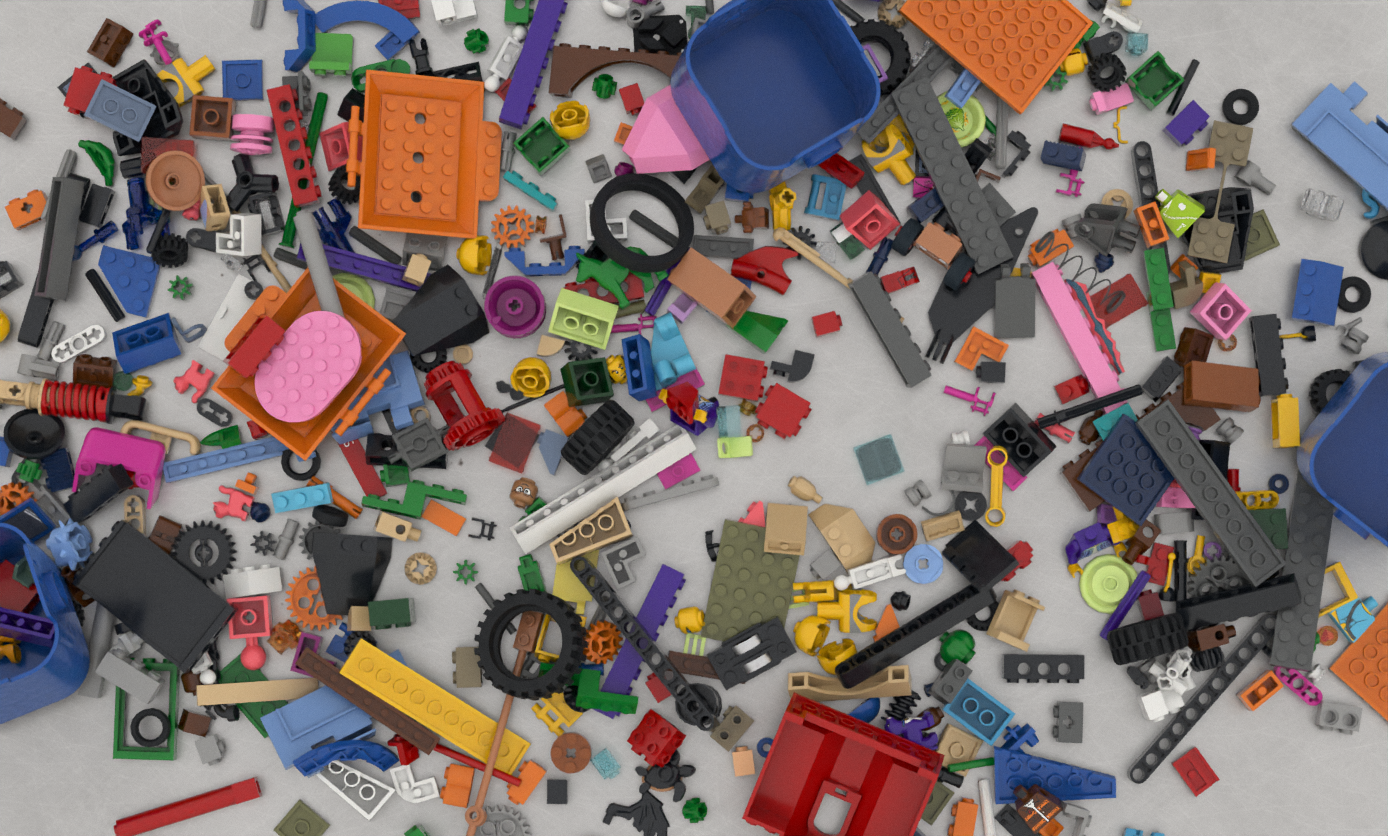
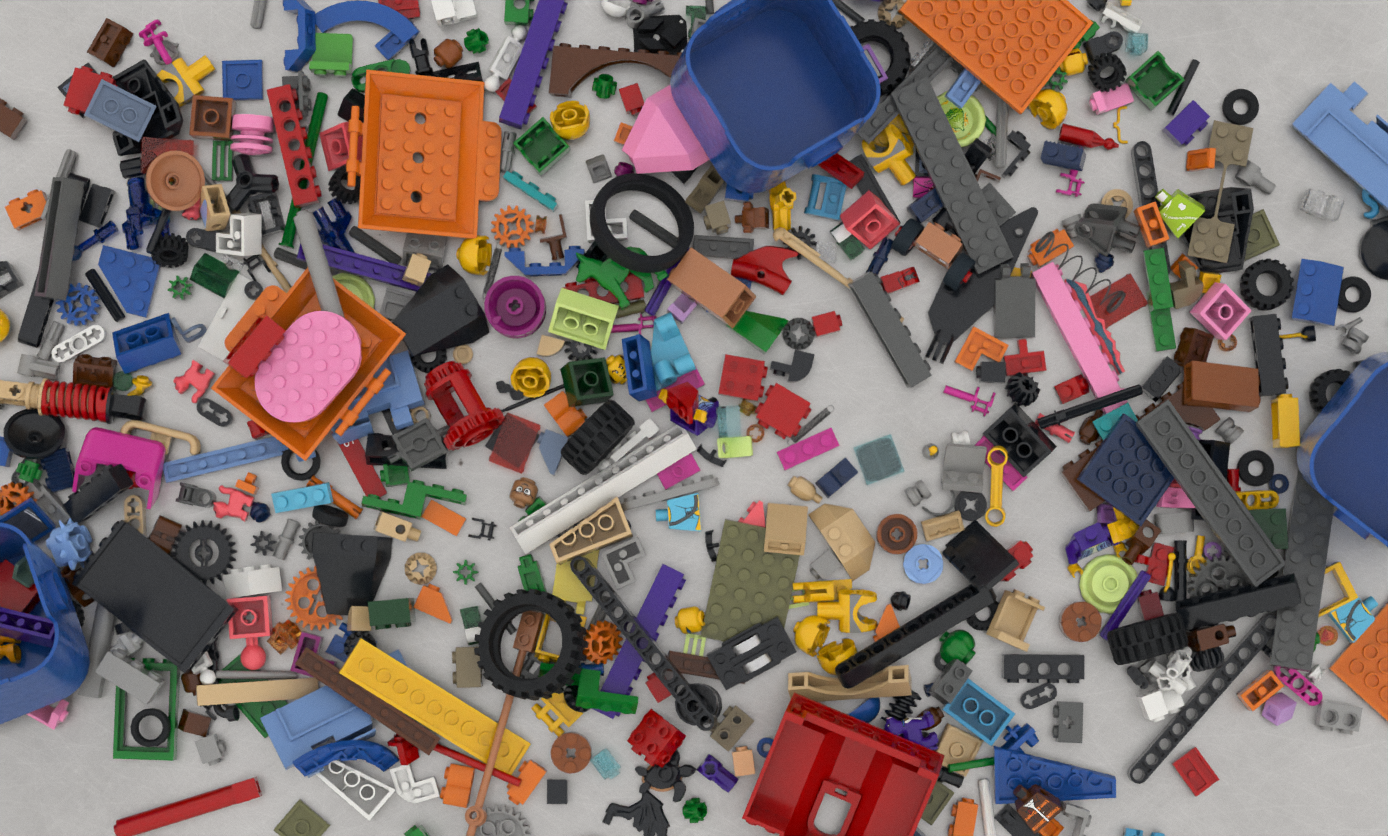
green piece [78,140,115,186] -> none
green plate [200,425,242,449] -> none
white plate [834,554,906,591] -> none
none -> bright pink bracket [27,699,69,730]
none -> blue gear [56,283,101,326]
none -> dark grey piece [175,482,217,508]
none -> clear green panel [189,253,239,298]
none -> green tile [212,140,234,181]
none -> light grey bar [215,670,297,679]
none -> orange slope [413,583,453,624]
none -> dark orange head [433,39,463,68]
none -> clear green leg [460,606,482,645]
none -> medium azure torso [656,493,701,532]
none -> dark purple piece [696,754,739,793]
none -> black piece [697,444,727,467]
none -> dark pink plate [777,428,840,470]
none -> dark grey gear [783,318,815,350]
none -> dark grey piece [787,405,834,445]
none -> dark blue plate [815,457,858,498]
none -> light grey hinge [922,443,939,460]
none -> red plate [1004,339,1046,376]
none -> black gear [1005,372,1040,407]
none -> black beam [1020,683,1057,709]
none -> yellow cylinder [1028,89,1068,129]
none -> dark orange brick [1059,602,1102,642]
none -> black tyre [1237,450,1274,486]
none -> black tyre [1240,259,1294,310]
none -> lavender panel [1262,692,1297,726]

